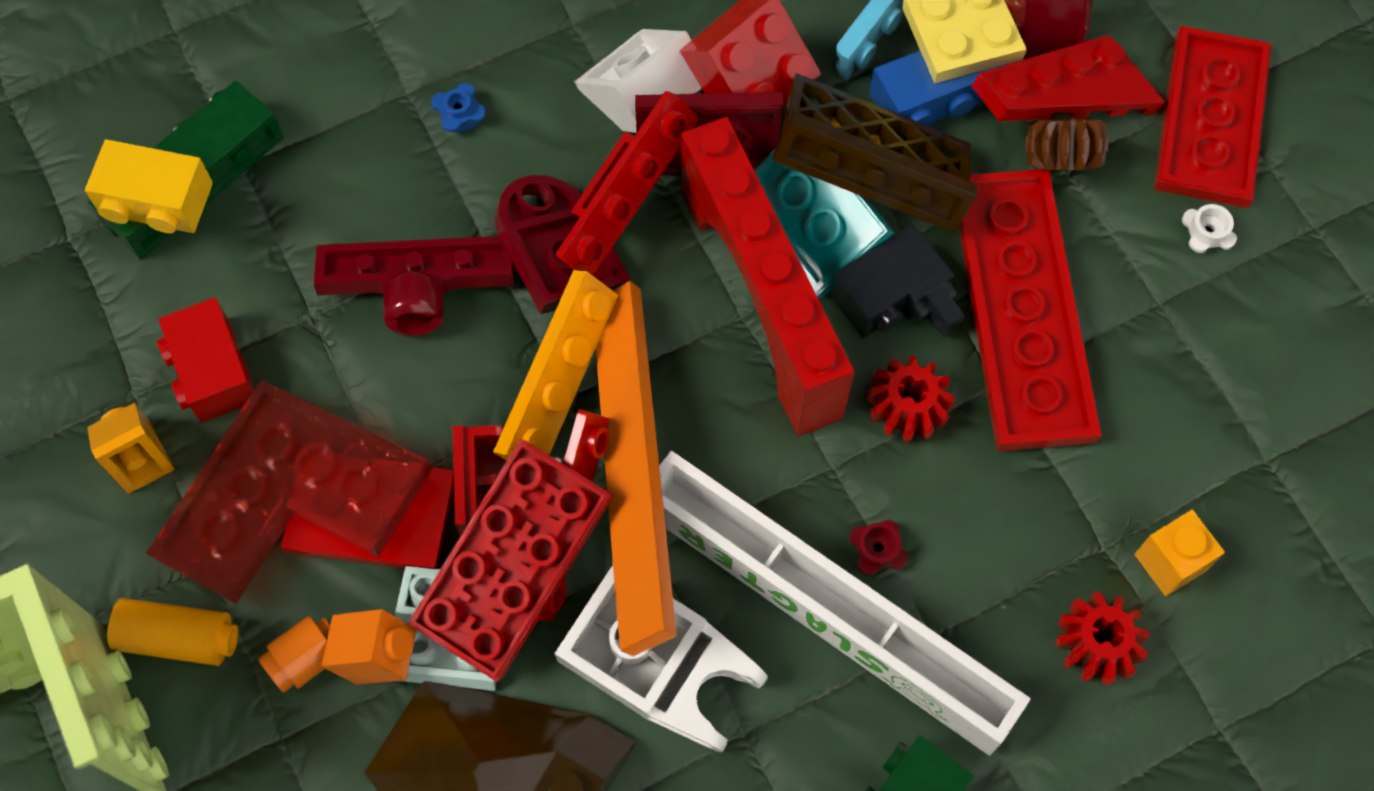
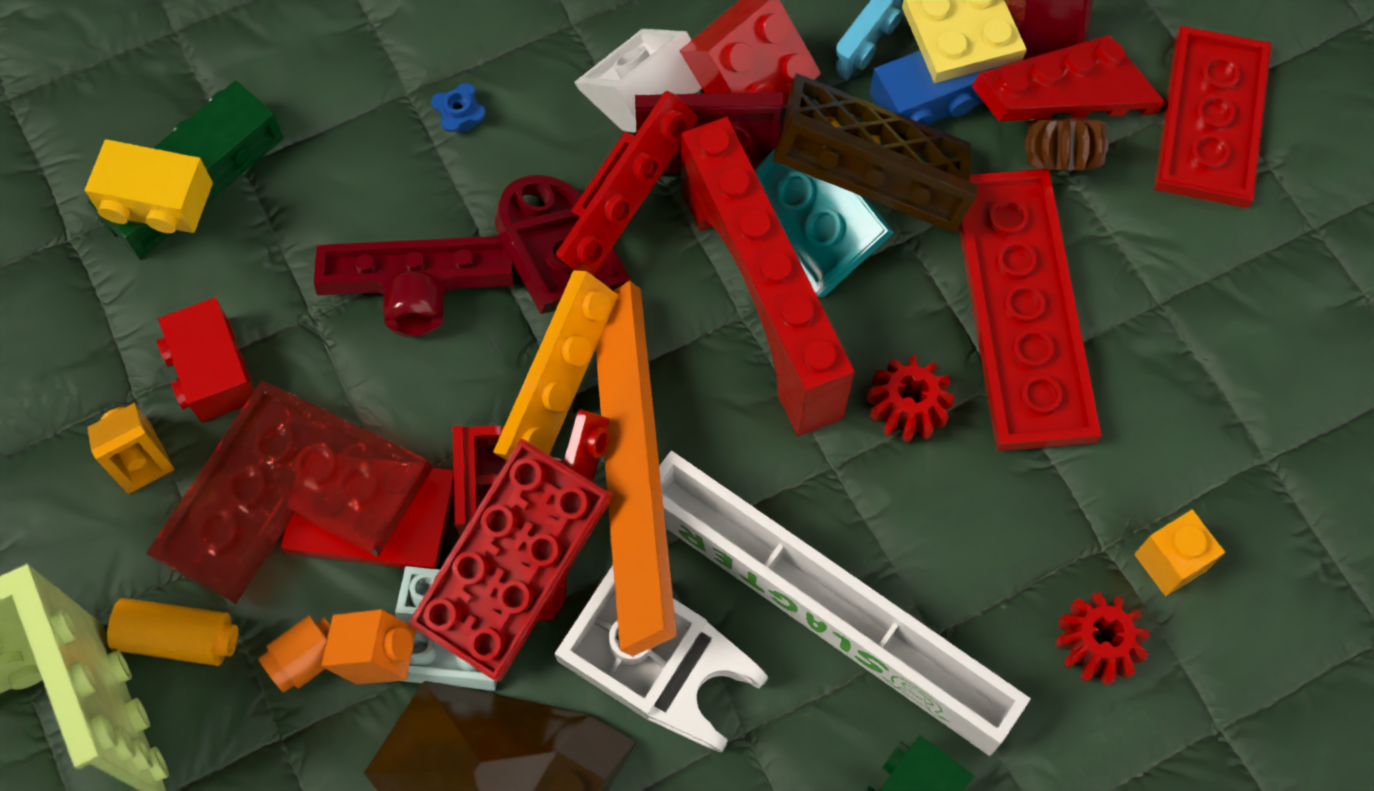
black hinge [828,223,964,339] -> none
dark red plate [849,520,908,576] -> none
white plate [1182,204,1237,253] -> none

